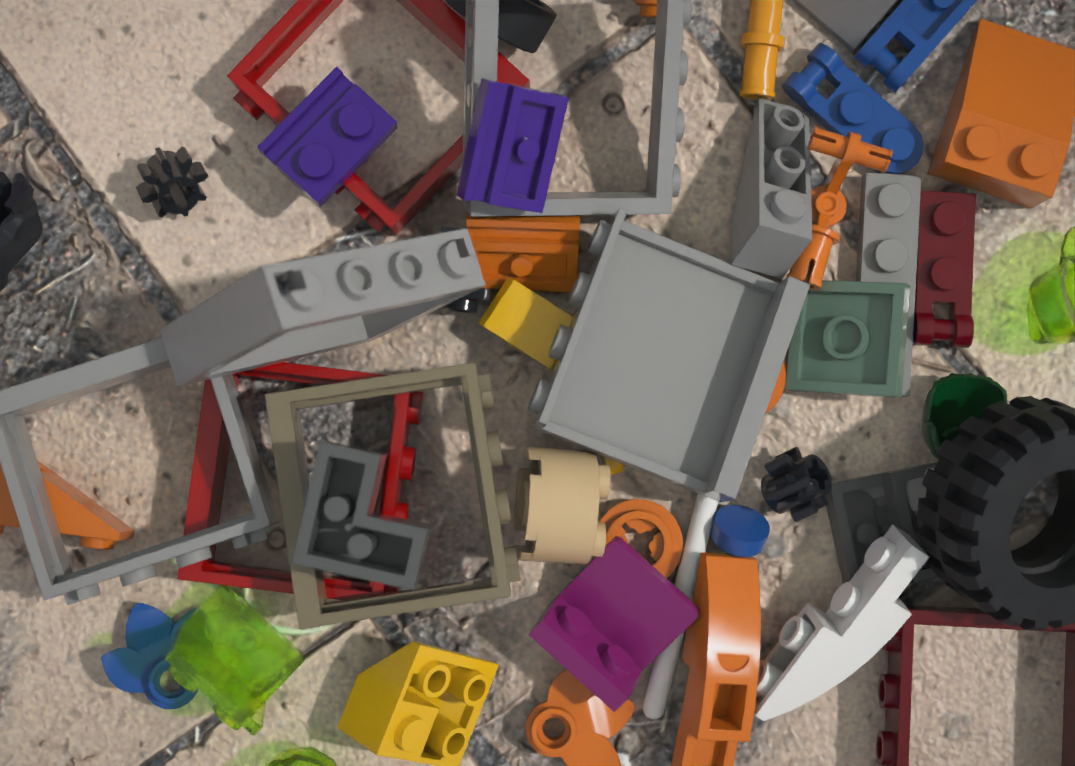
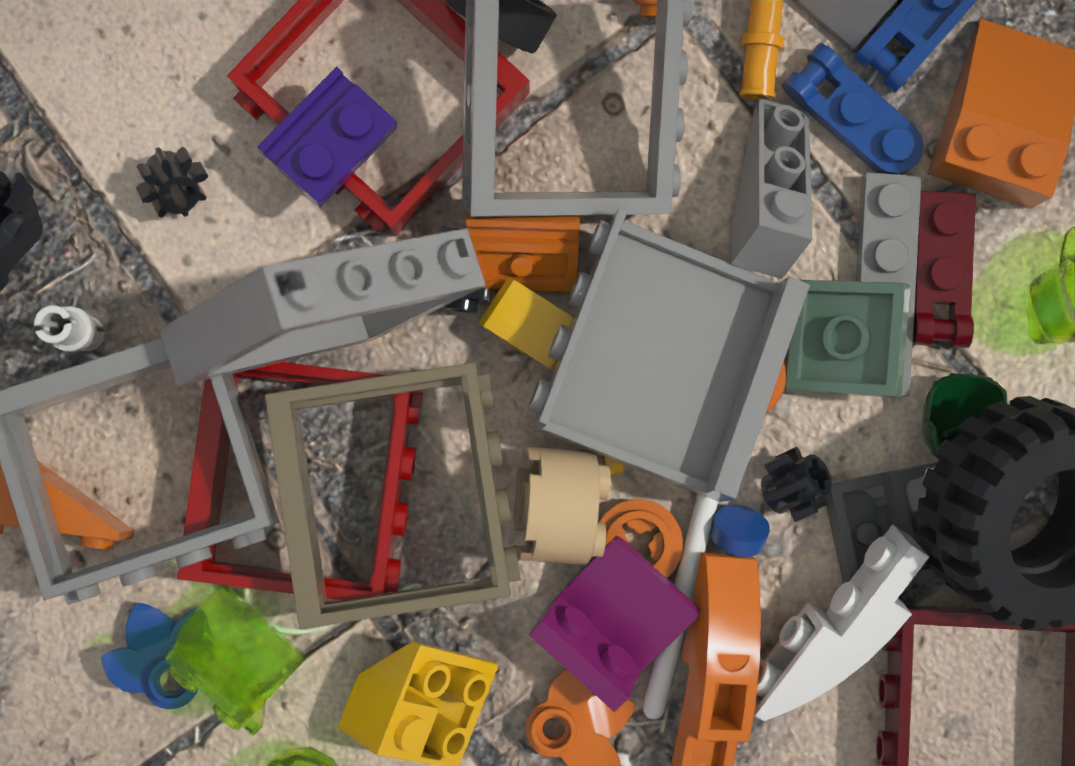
dark grey brick [292,441,432,590] -> none
dark purple plate [456,78,569,214] -> none
orange pin [786,126,893,291] -> none
none -> white pin [34,305,105,352]

